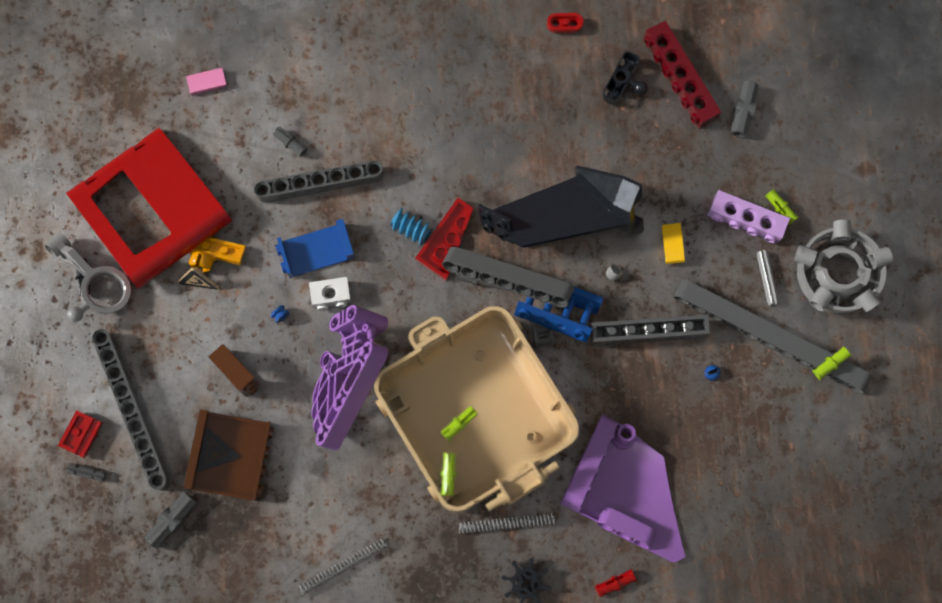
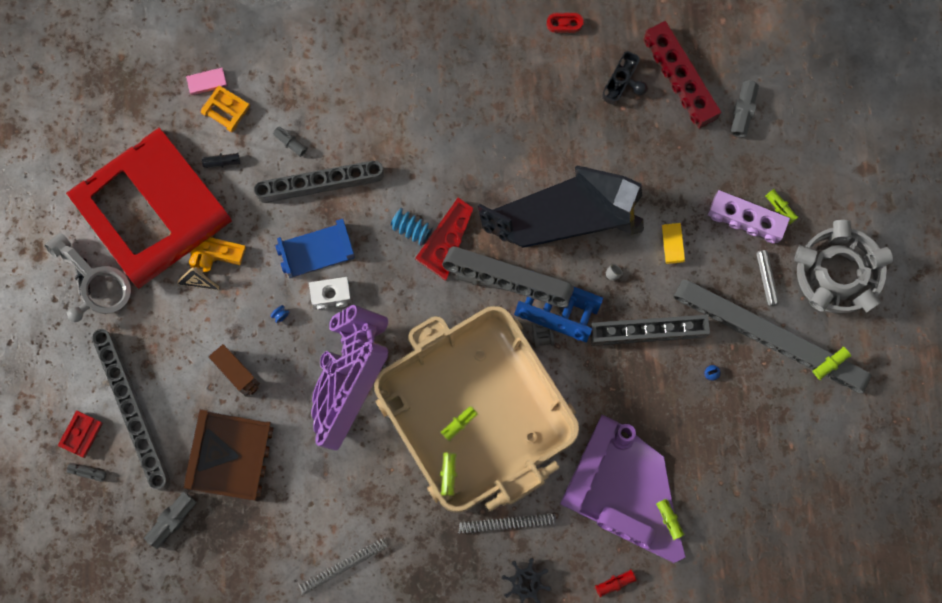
none -> light orange plate [201,85,250,133]
none -> black axle [202,152,240,168]
none -> lime pin [656,499,685,540]

